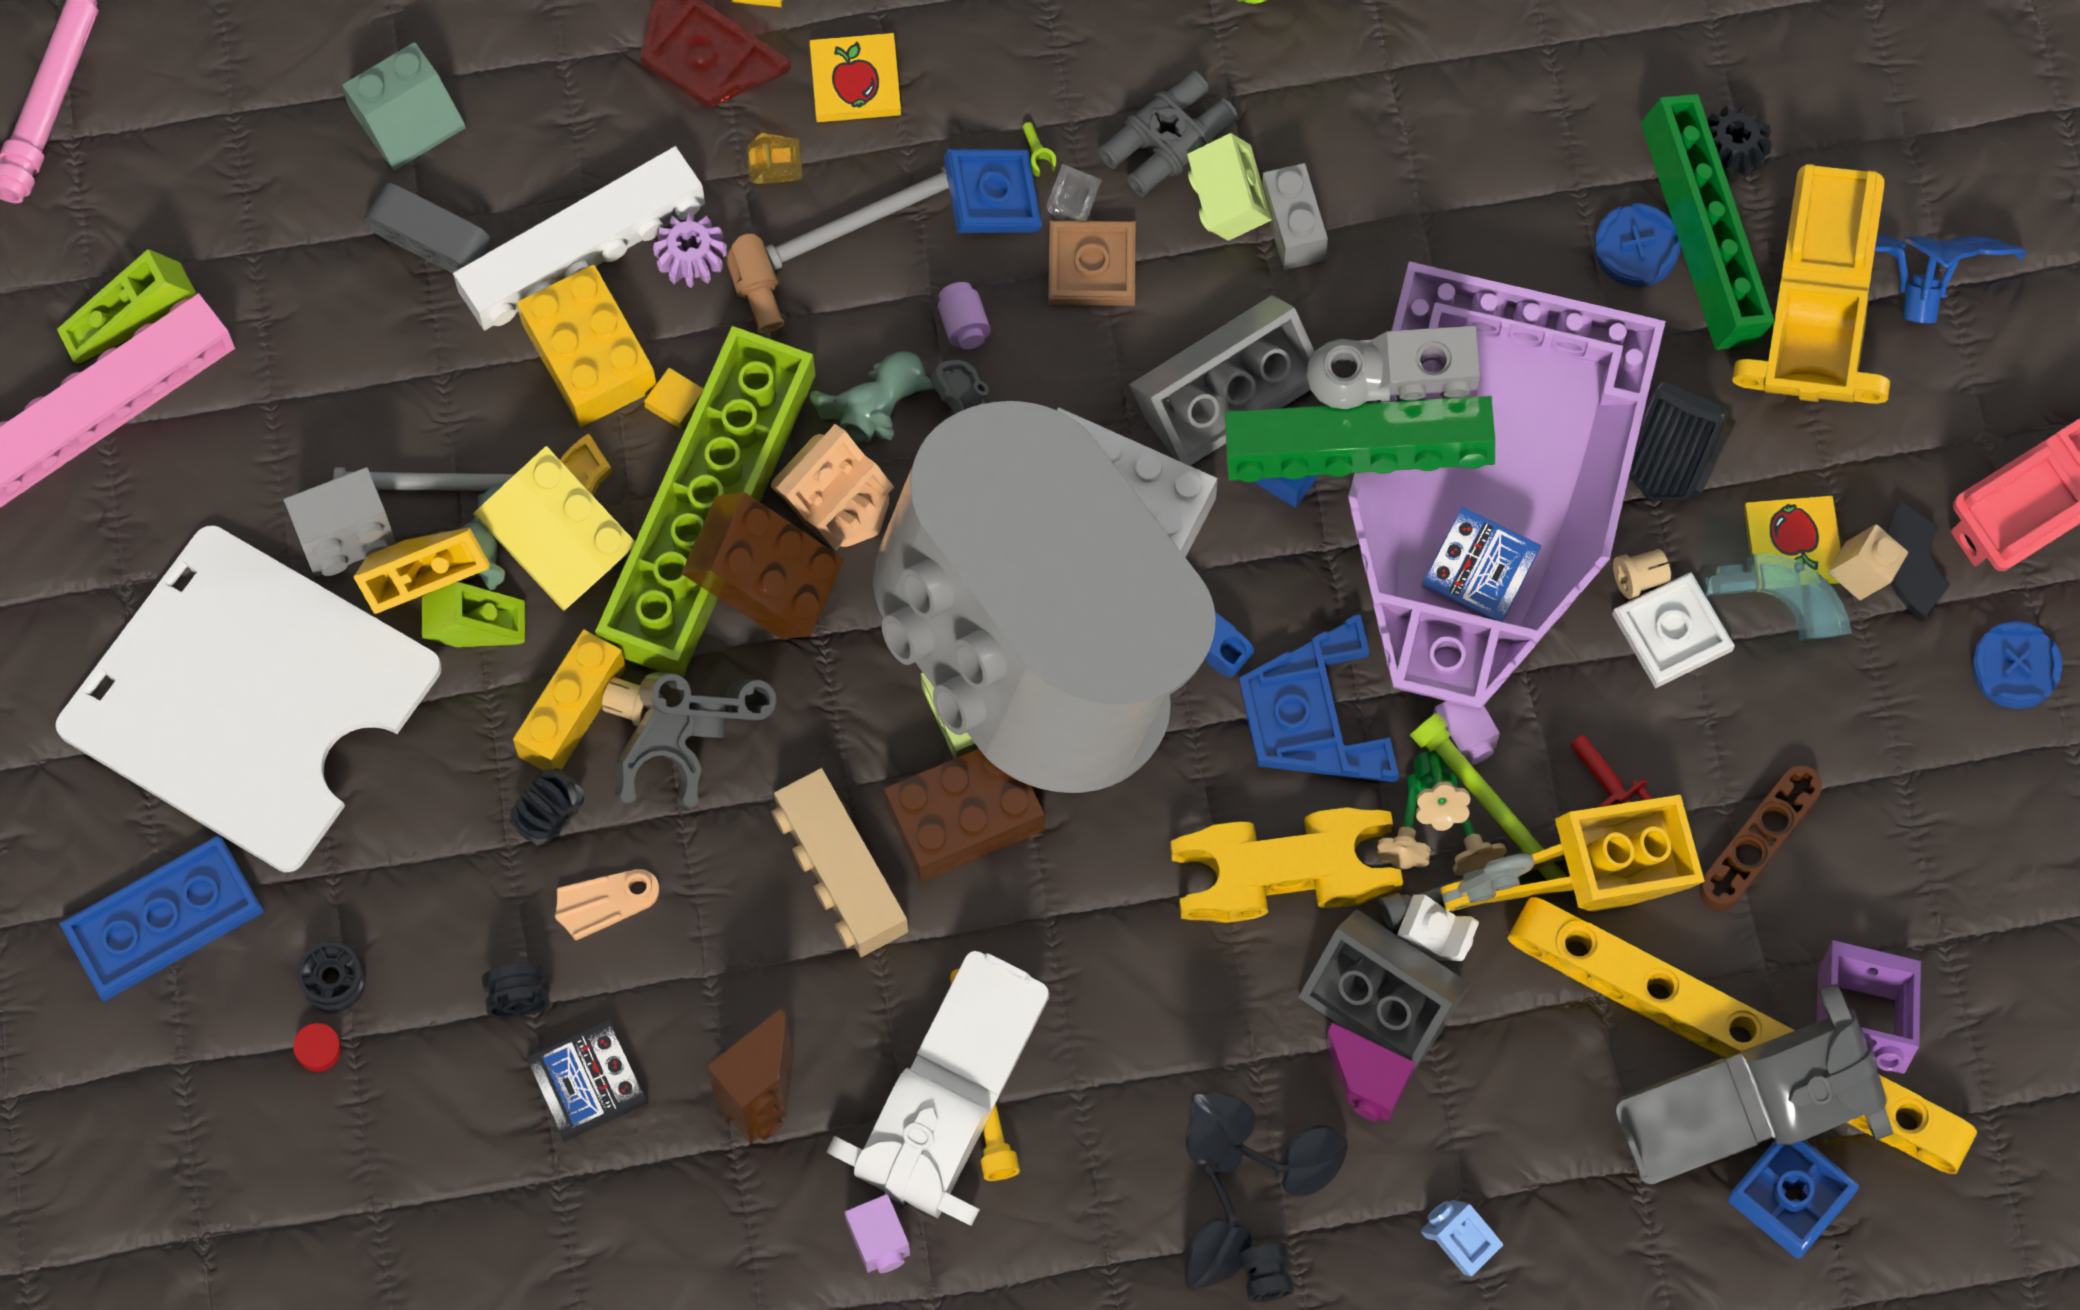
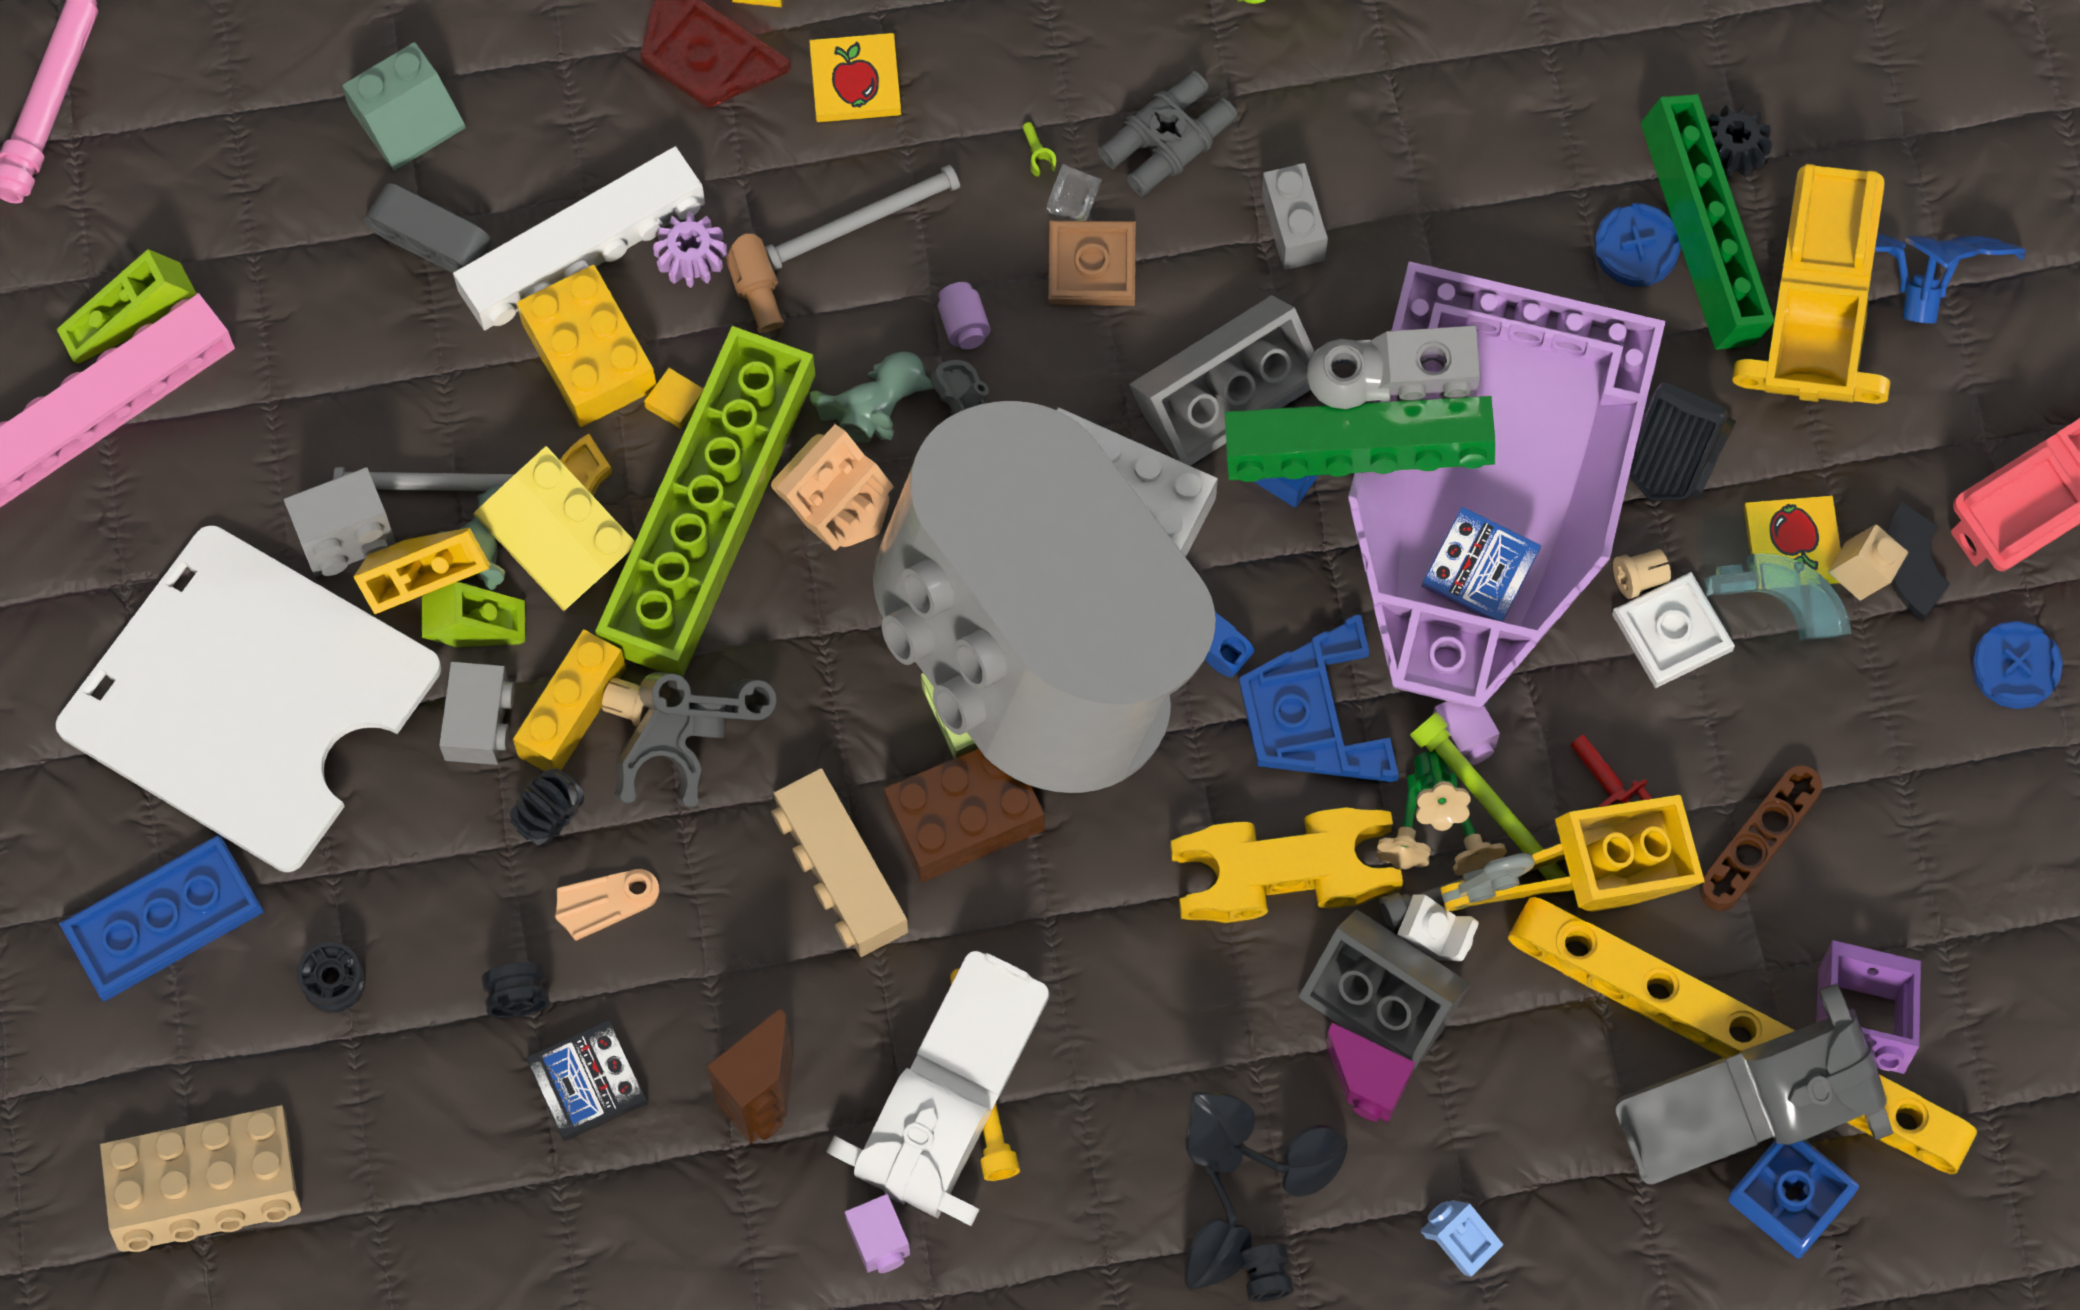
red tile [293,1023,341,1072] -> none
reddish brown brick [681,492,844,639] -> none
clear yellow slope [747,133,802,184] -> none
blue tile [943,149,1042,233] -> none
yellowish green brick [1187,133,1272,241] -> none
none -> tan bracket [100,1105,301,1252]
none -> light grey piece [439,662,515,765]

